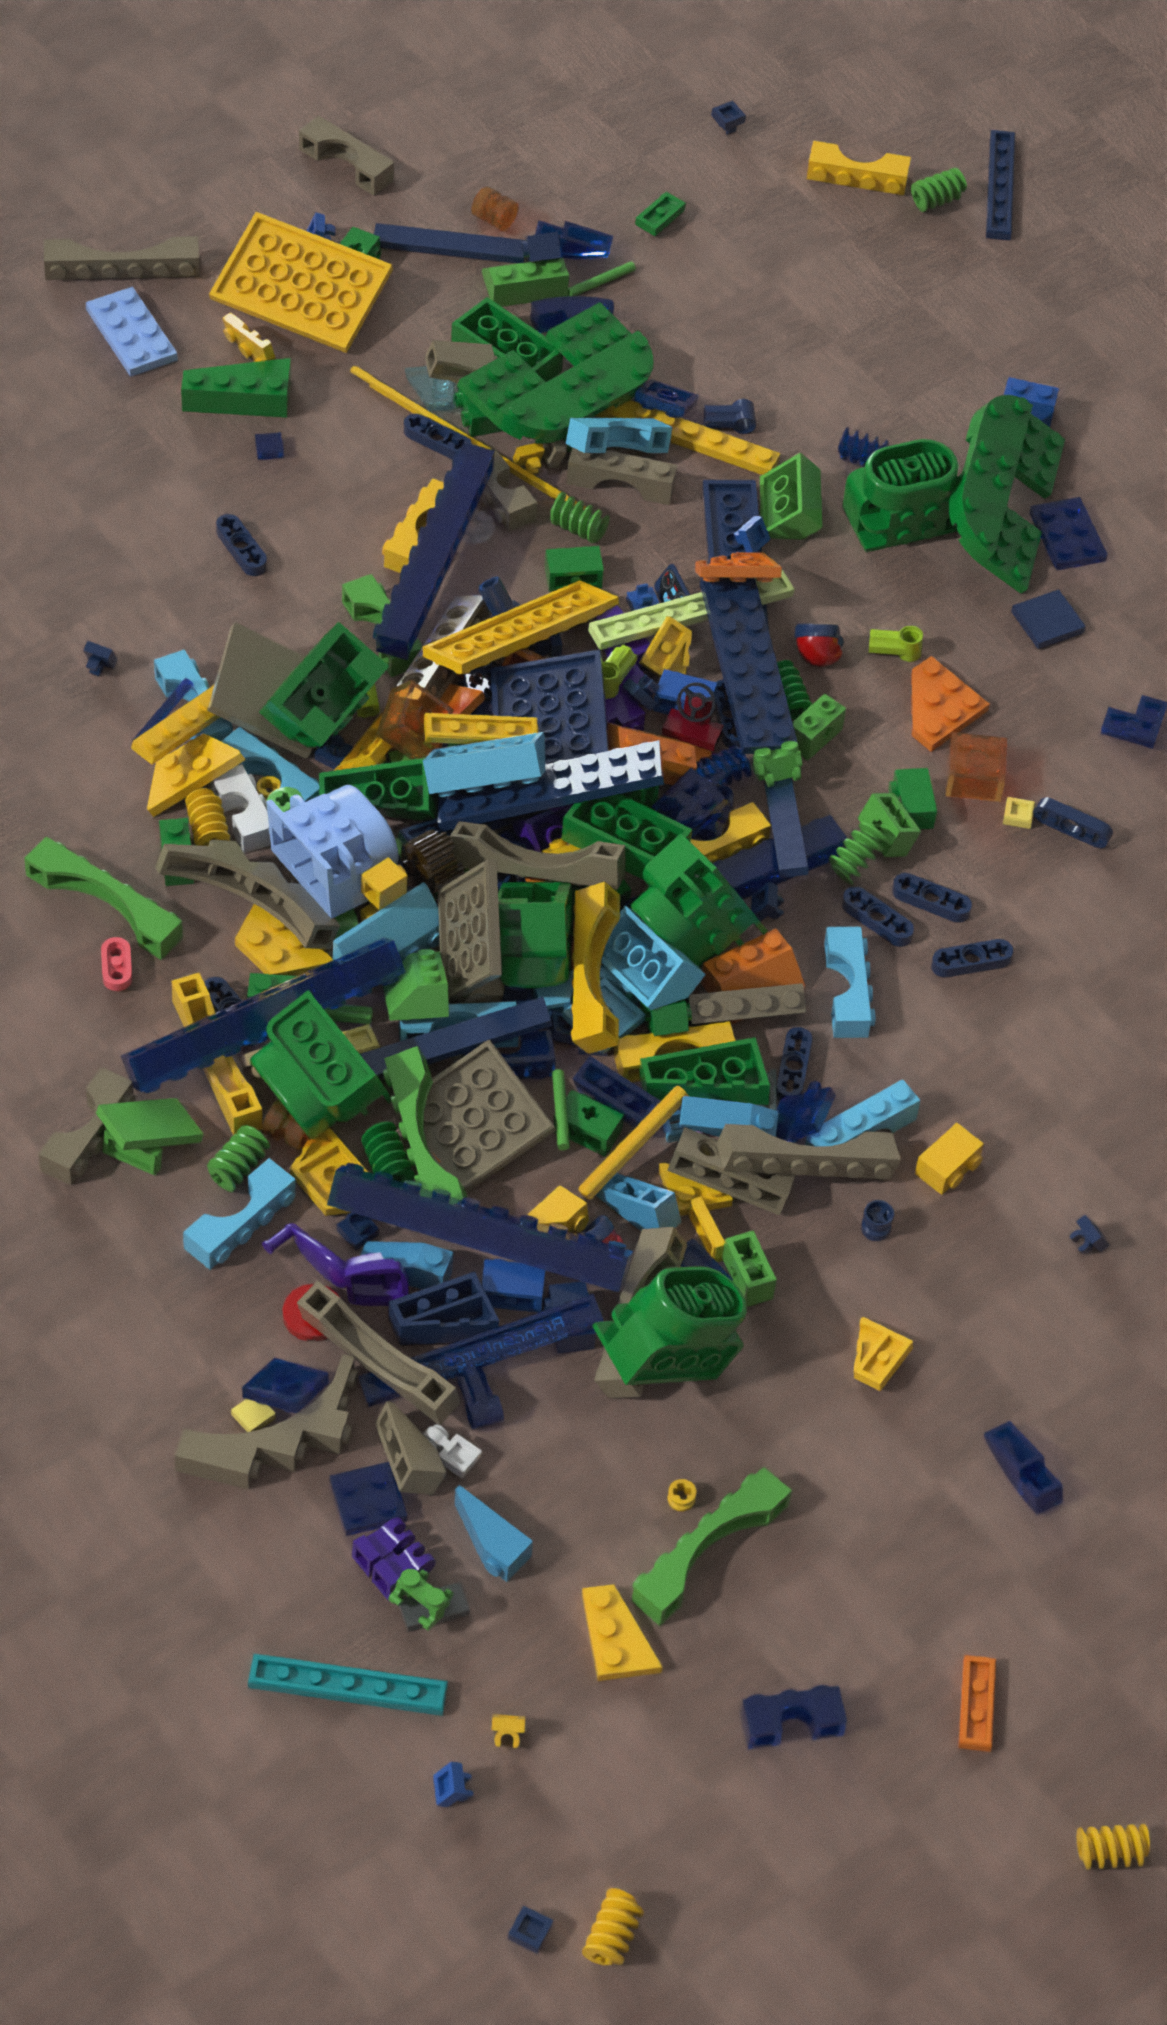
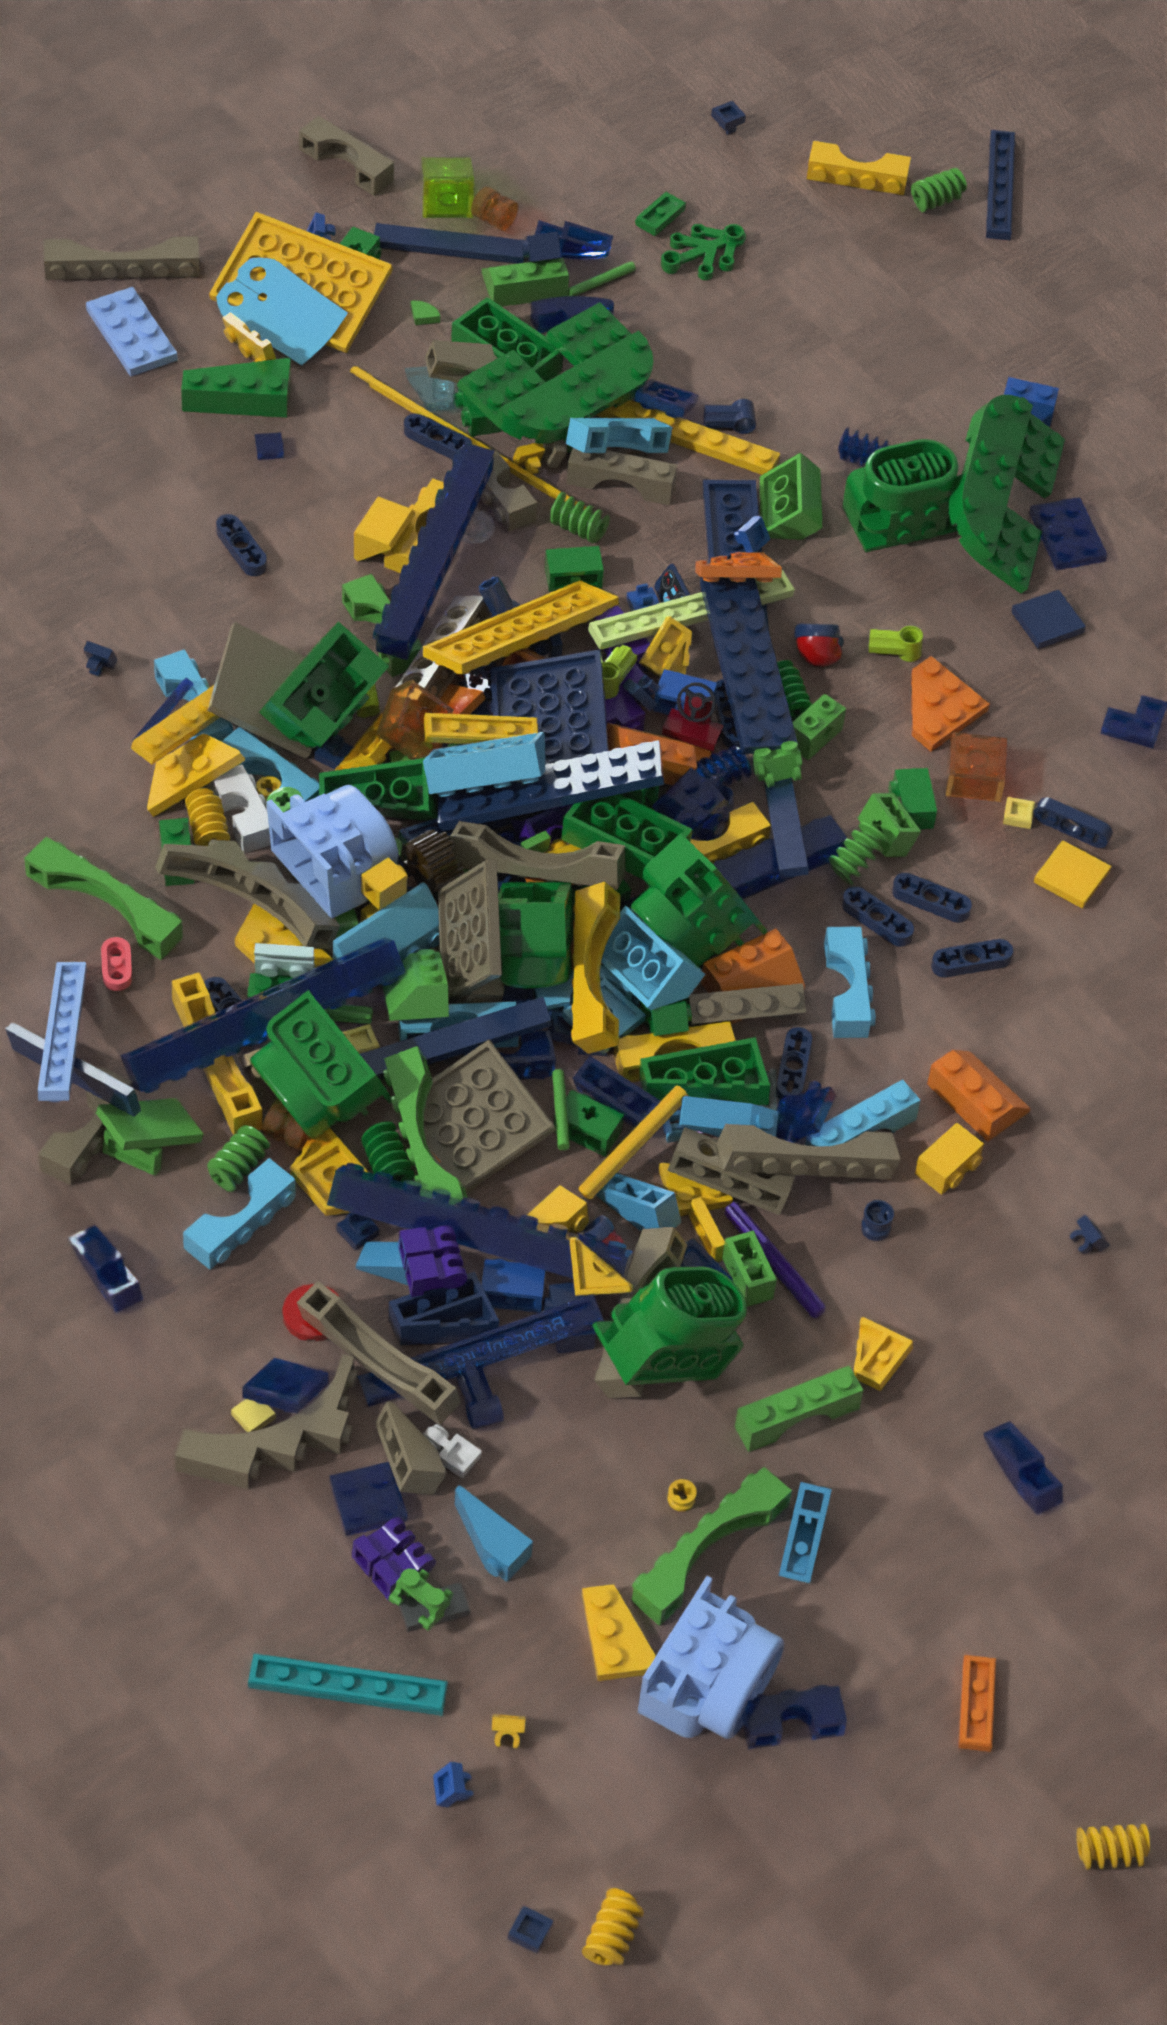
dark purple piece [262,1223,408,1306] -> none
dark blue tile [751,882,784,922] -> none
none -> dark blue tile [5,1022,141,1117]
none -> light blue plate [38,962,87,1103]
none -> clear blue slope [68,1225,143,1313]
none -> medium azure piece [216,258,348,366]
none -> light aqua plate [254,943,315,979]
none -> yellow slope [354,496,415,562]
none -> dark purple legs [398,1226,468,1298]
none -> bright green tile [410,300,440,325]
none -> clear neon green slope [420,157,474,218]
none -> bright green tile [521,831,551,853]
none -> yellow tile [569,1237,633,1296]
none -> light blue brick [638,1576,784,1739]
none -> green plant [661,224,746,281]
none -> dark purple axle [724,1202,826,1318]
none -> bright green arch [735,1366,864,1452]
none -> dark azure slope [779,1482,832,1583]
none -> orange slope [927,1049,1031,1142]
none -> yellow tile [1033,840,1111,909]

